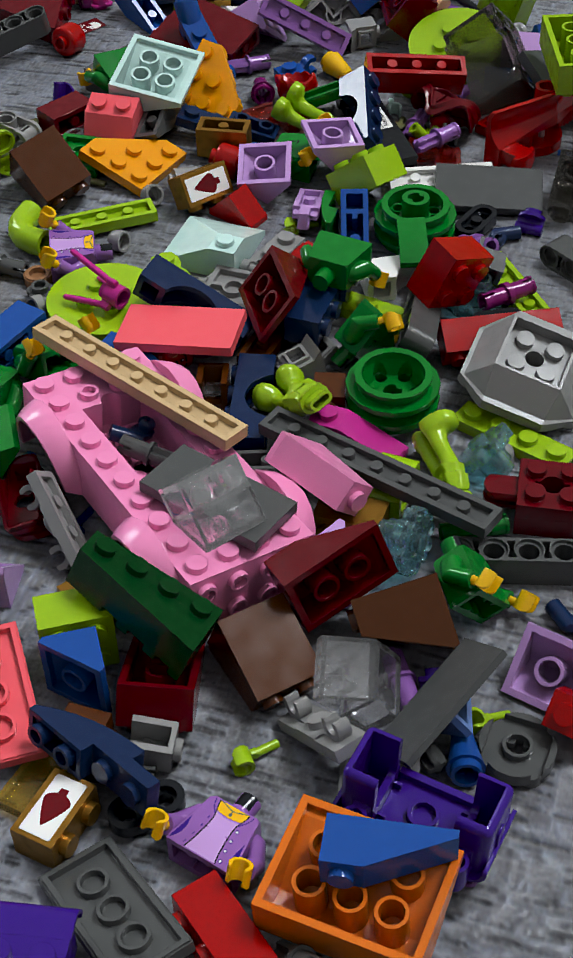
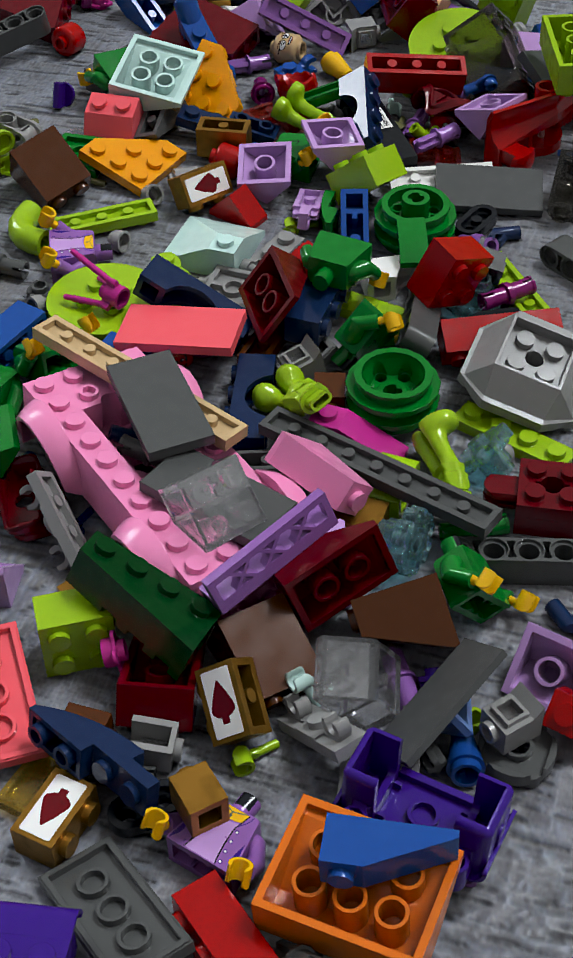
medium nougat tile [23,265,53,288] -> none
dark red brick [36,90,89,135] -> none
blue slope [38,626,113,714] -> none
dark red sticker [78,18,106,34] -> none
reddish brown window [196,363,230,411] -> none
dark purple plate [515,208,546,237] -> none
none -> dark pink plate [100,630,129,673]
none -> dark grey tile [106,349,215,462]
none -> pearl gold brick [168,760,230,838]
none -> brick [194,657,272,747]
none -> medium lavender fence [198,488,339,615]
none -> tan head [270,32,307,64]
none -> light aqua hand [285,666,322,707]
none -> lavender slope [454,93,527,140]
none -> blue arm [463,74,498,98]
none -> light grey window [479,681,545,755]

